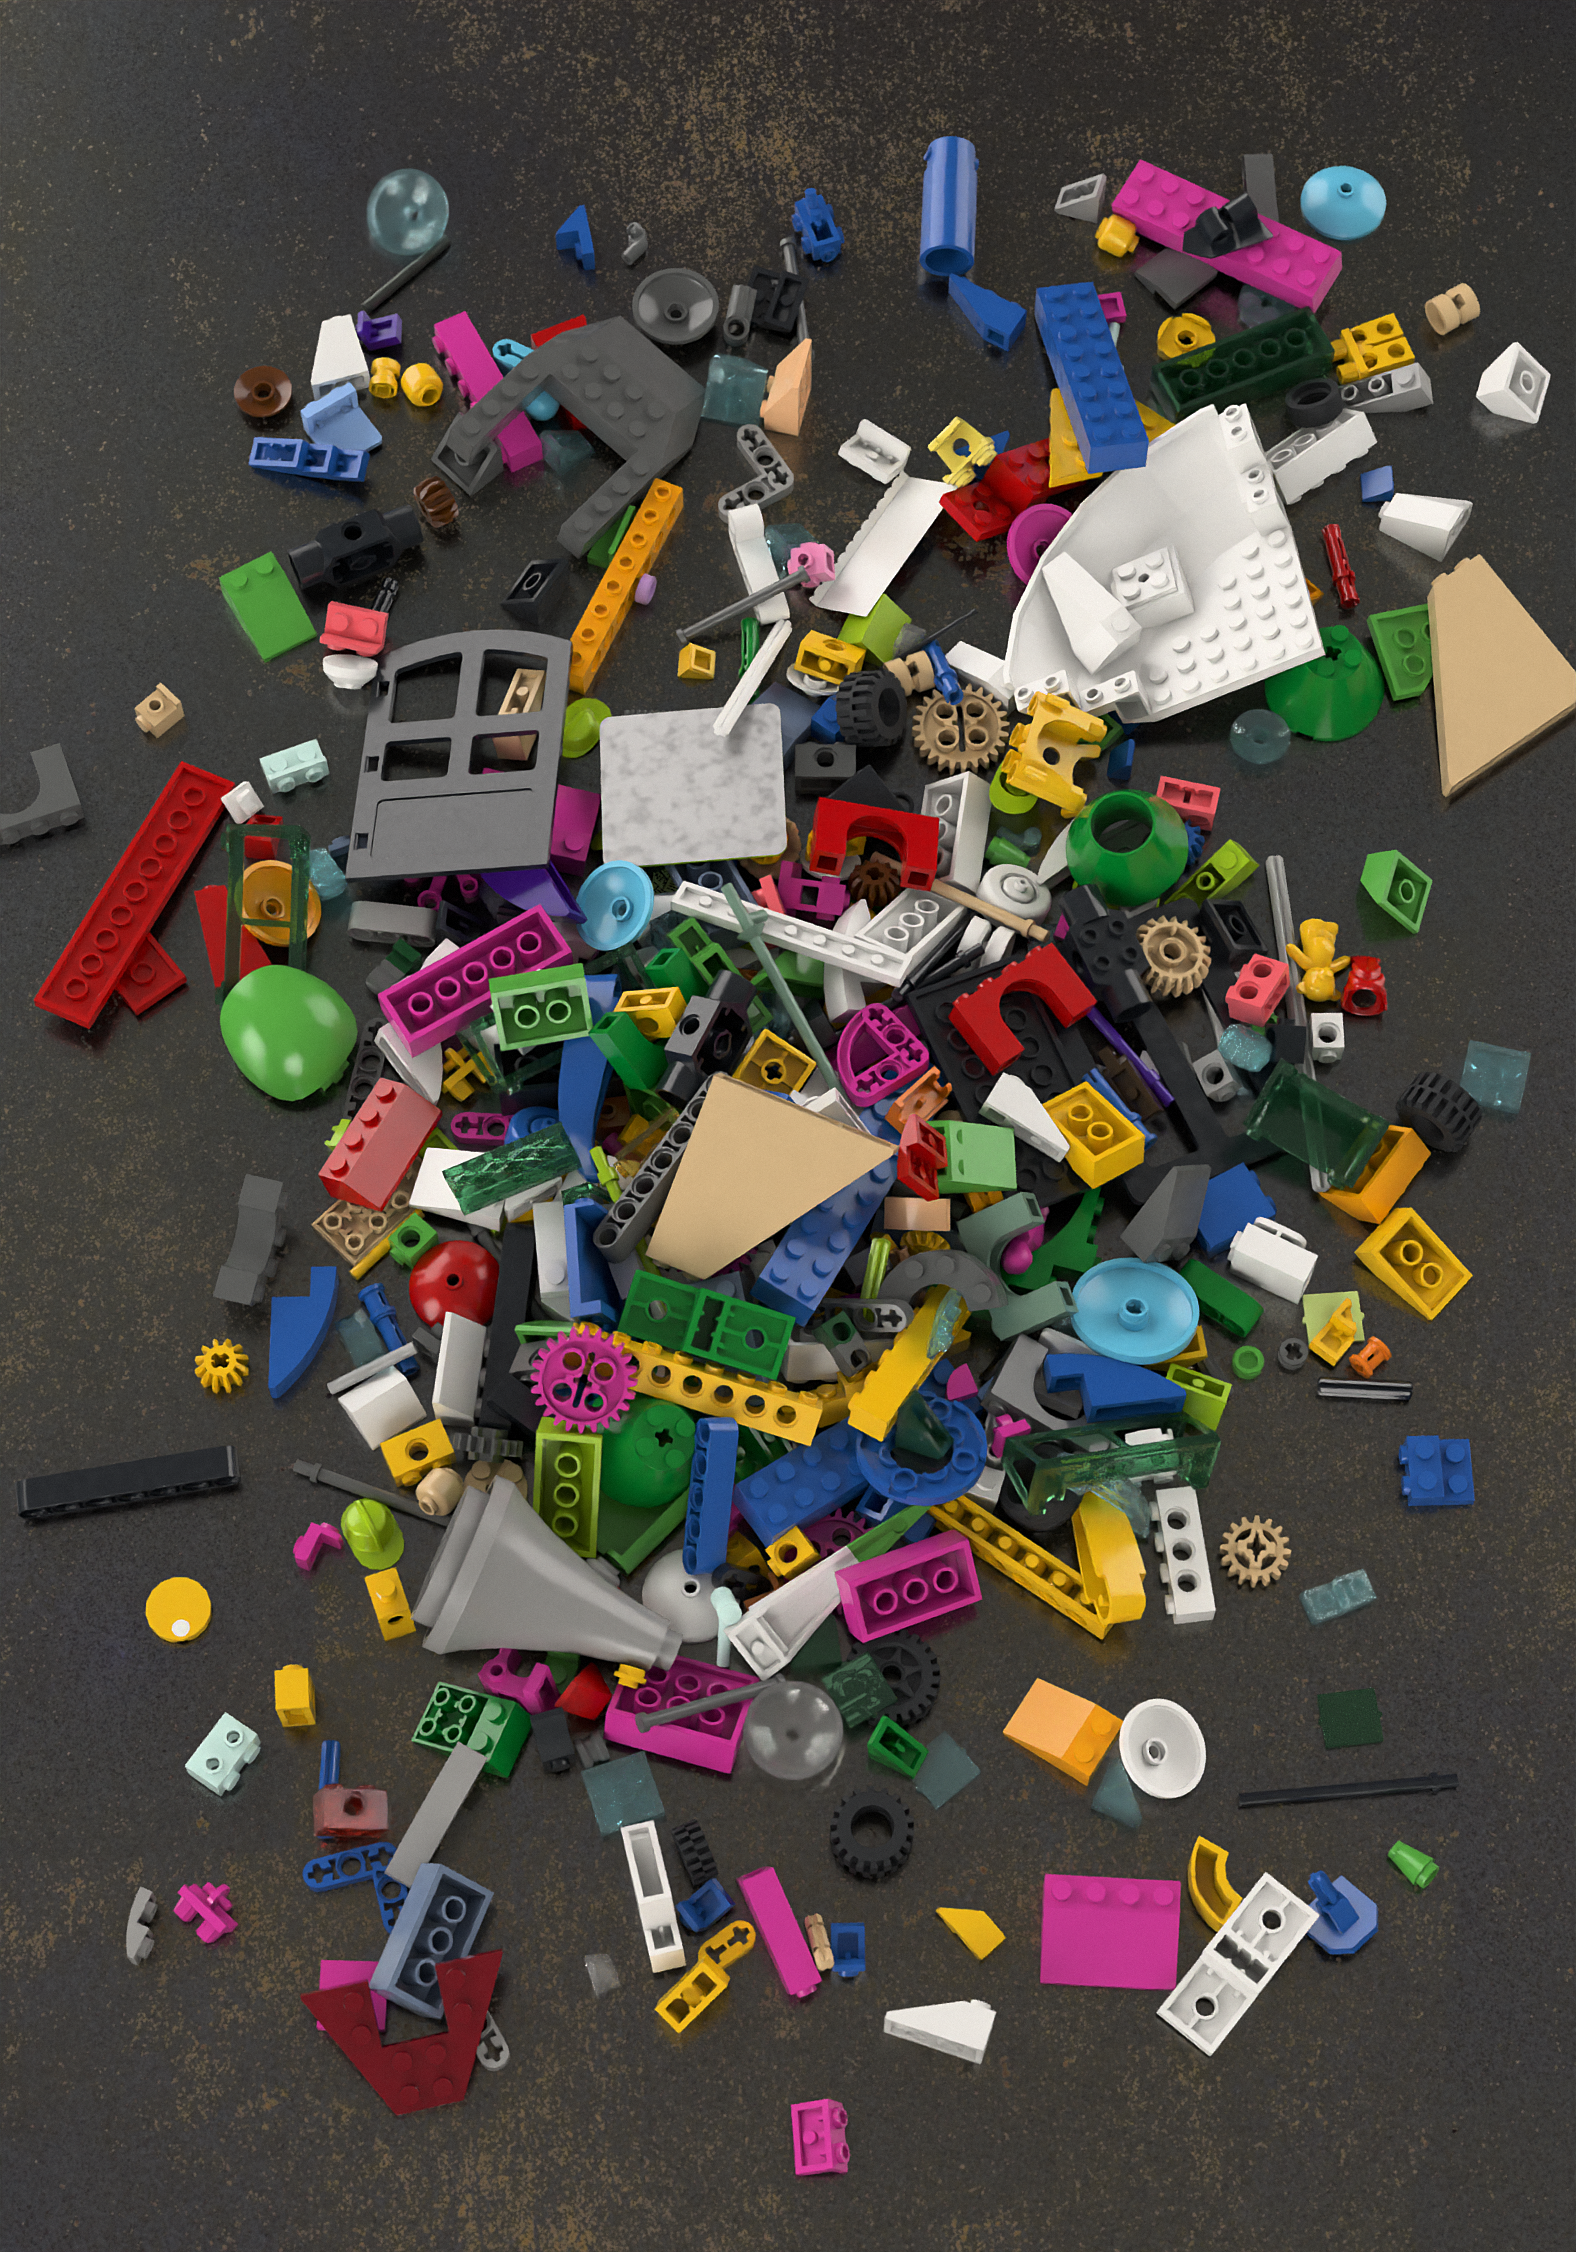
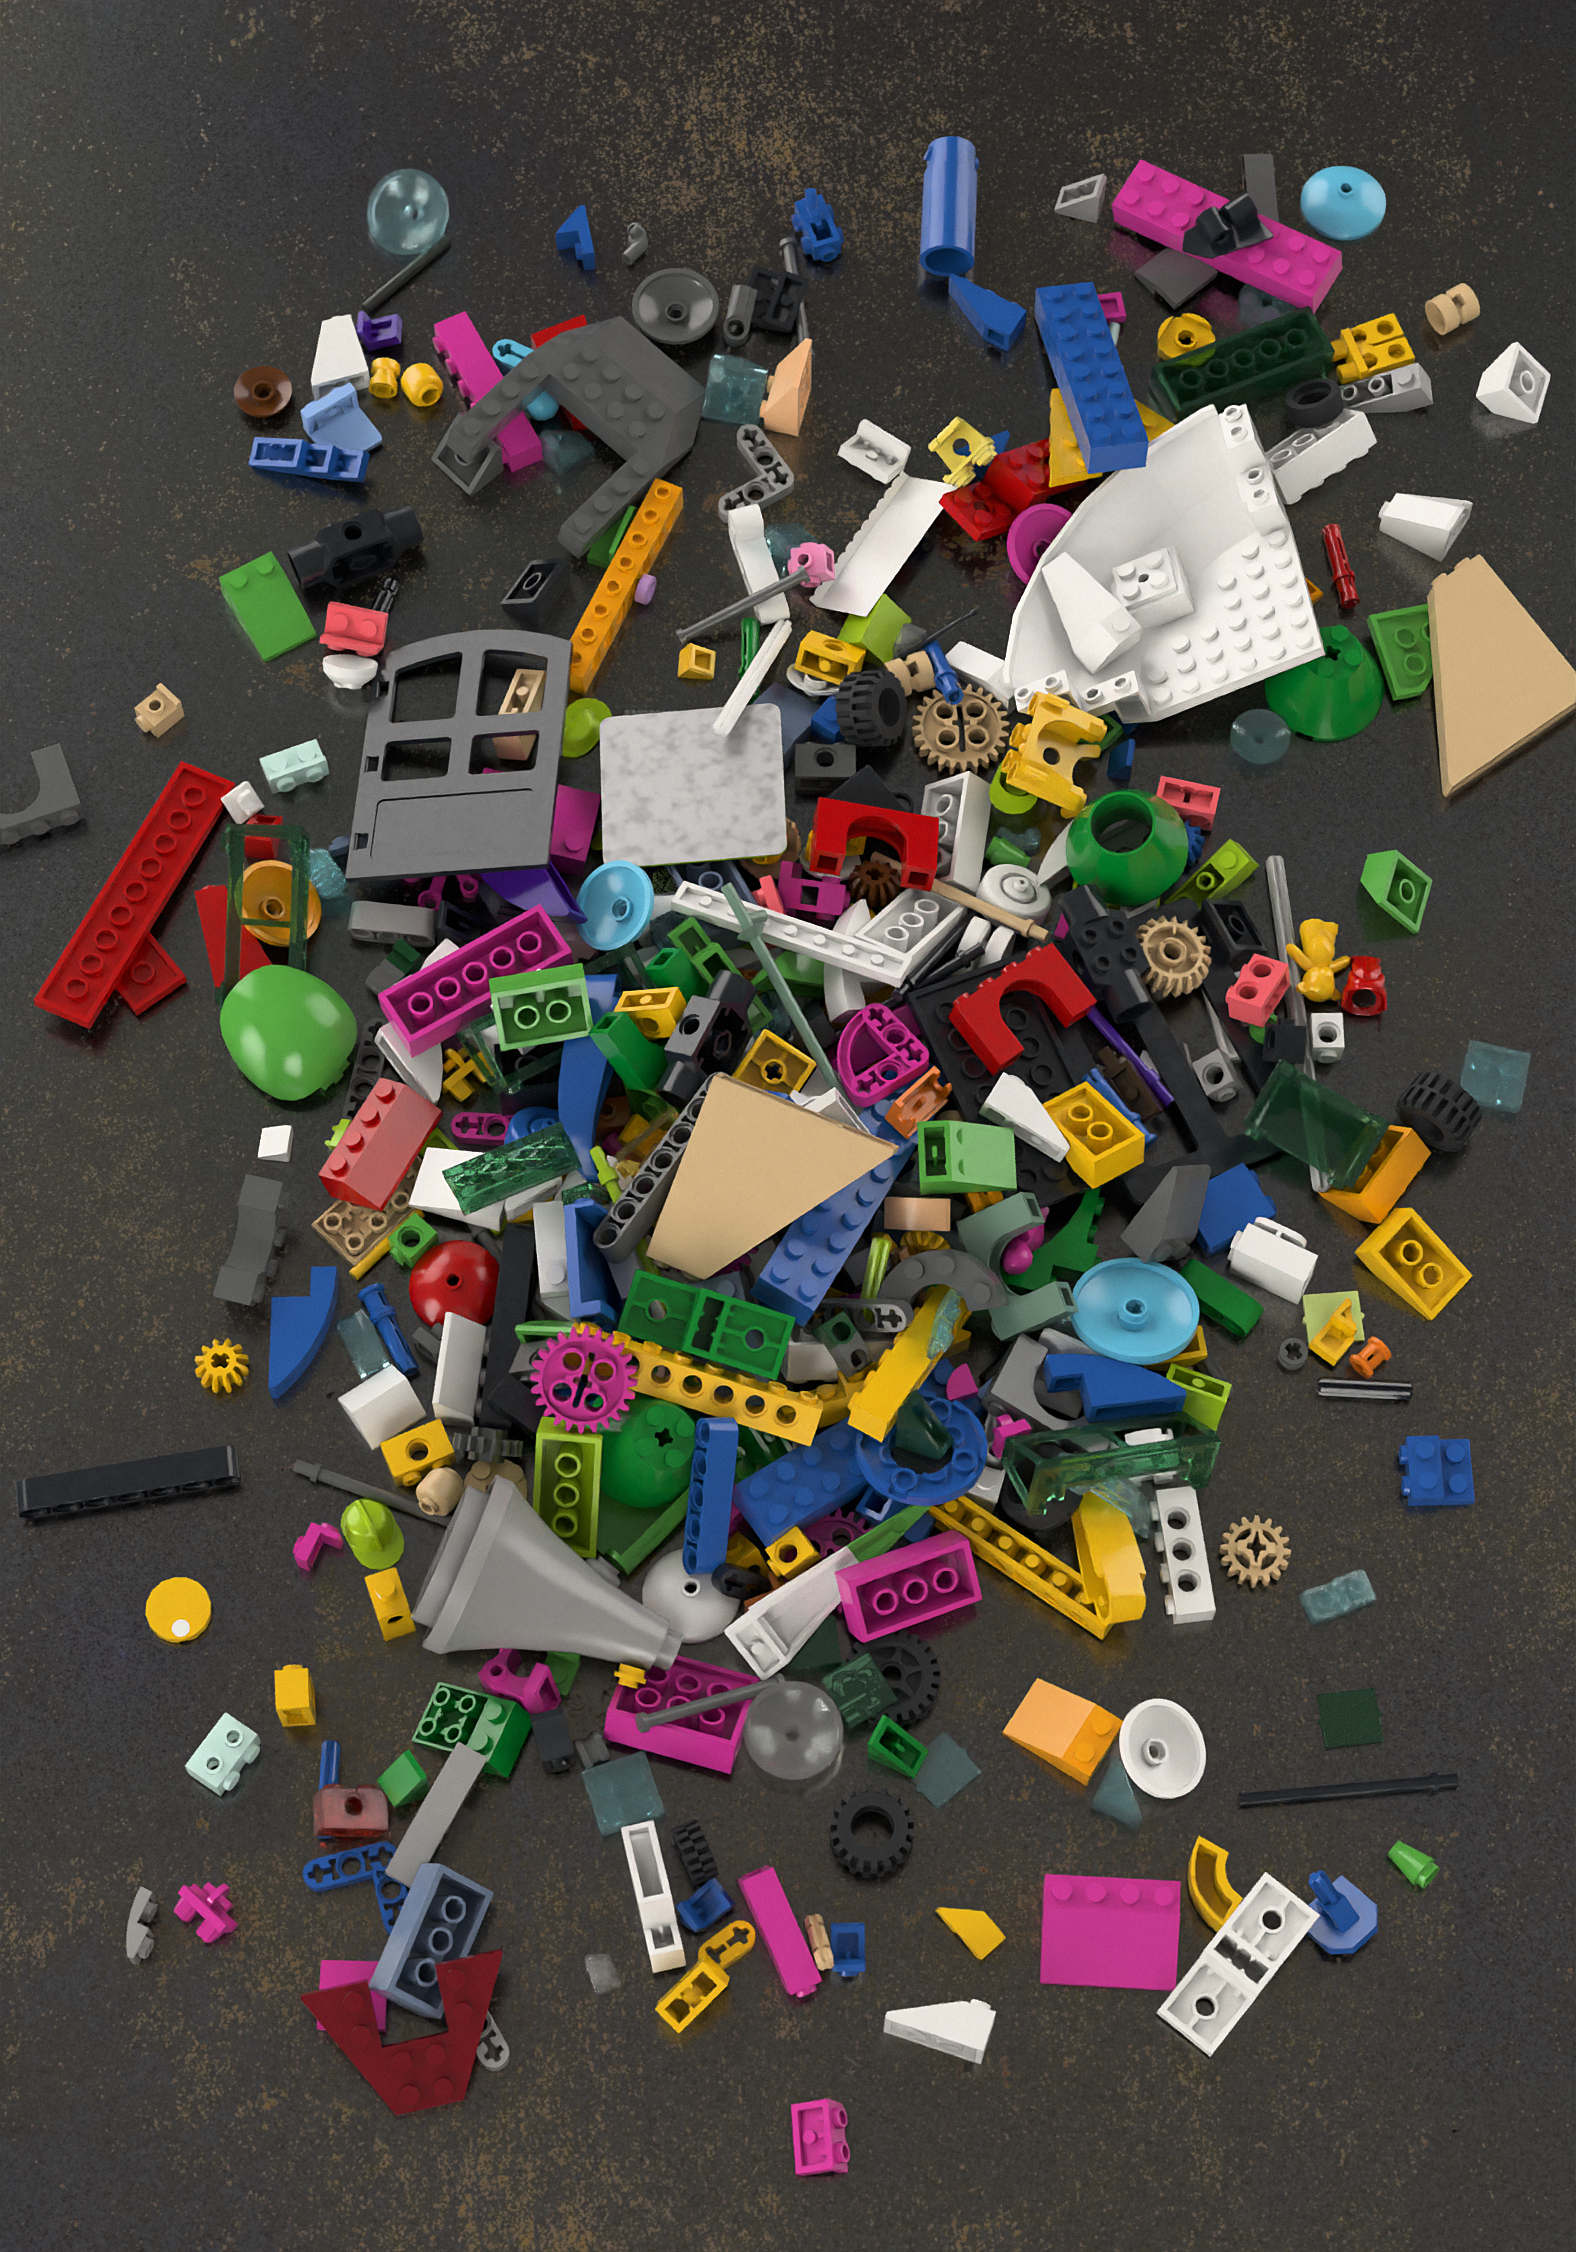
light grey bar [327,1341,418,1395] -> none
reddish brown gear [413,476,459,528] -> none
red slope [554,1662,613,1720] -> none
light aqua piece [710,1587,742,1667] -> none
red slope [897,1114,948,1202] -> none
yellow head [1095,214,1139,257] -> none
clear light blue gear [1217,1024,1273,1072] -> none
bright green tile [1231,1346,1264,1379] -> none
slope [1360,466,1394,502] -> none
none -> white slope [258,1125,294,1162]
none -> green slope [377,1749,429,1807]

